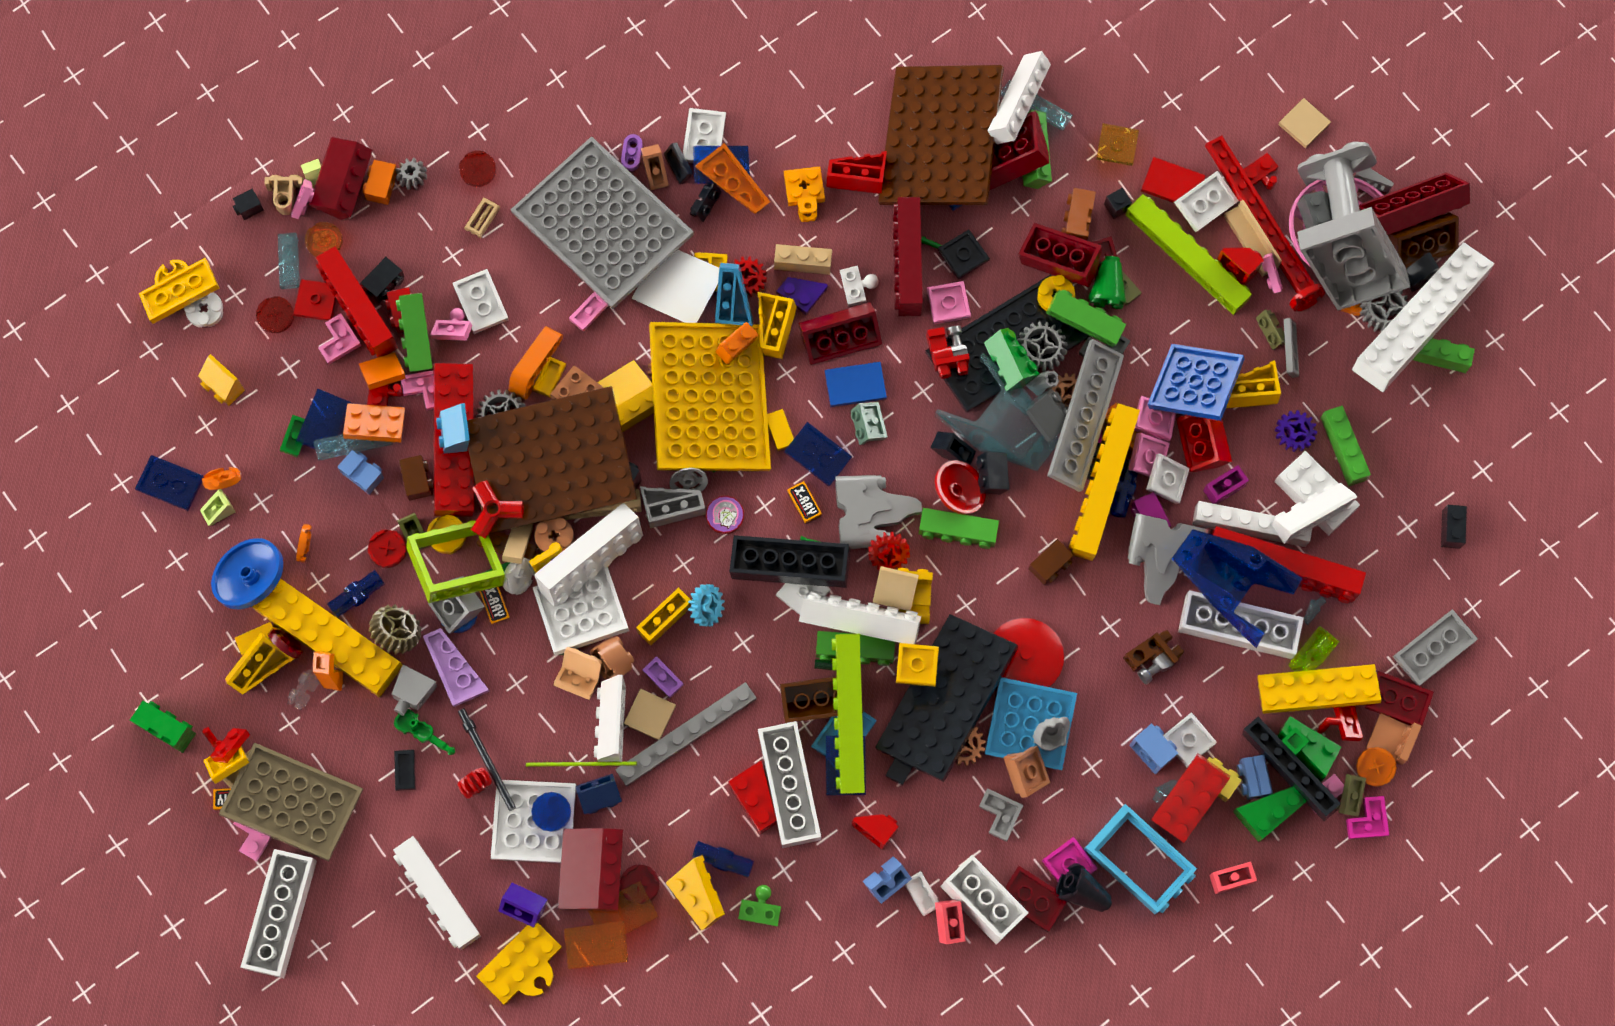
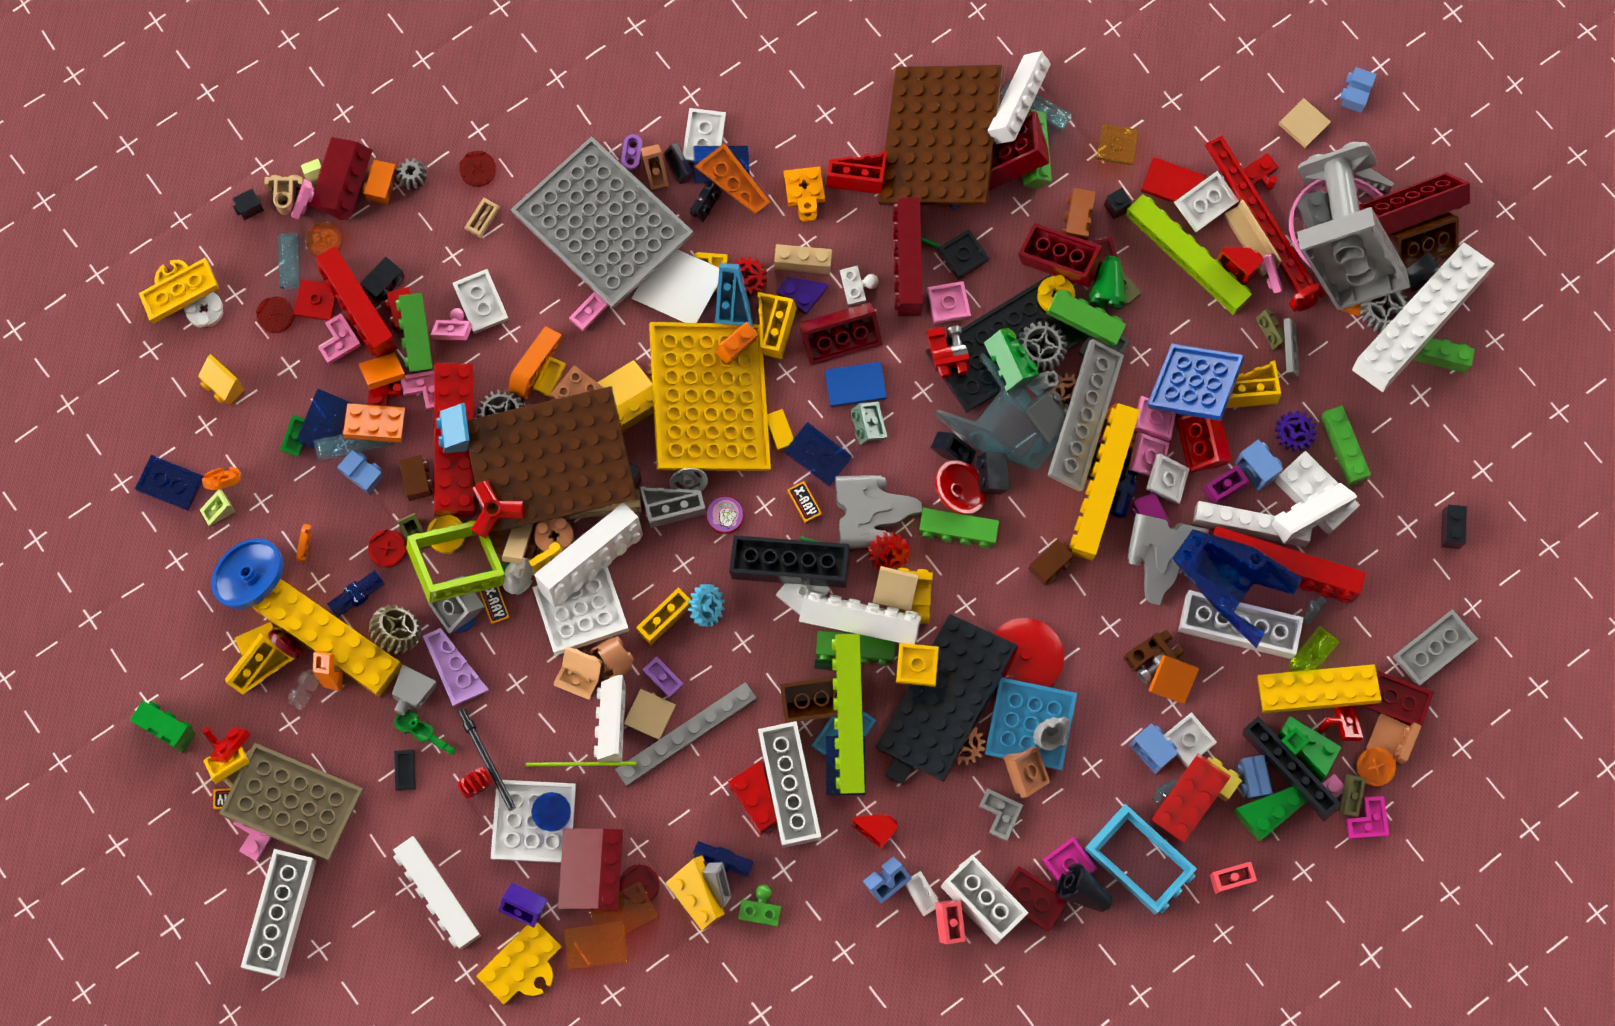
dark blue brick [575,774,622,814] -> none
none -> light grey slope [702,862,731,908]
none -> orange tile [1148,655,1199,704]
none -> medium blue brick [1235,439,1283,492]
none -> medium blue brick [1340,67,1377,113]

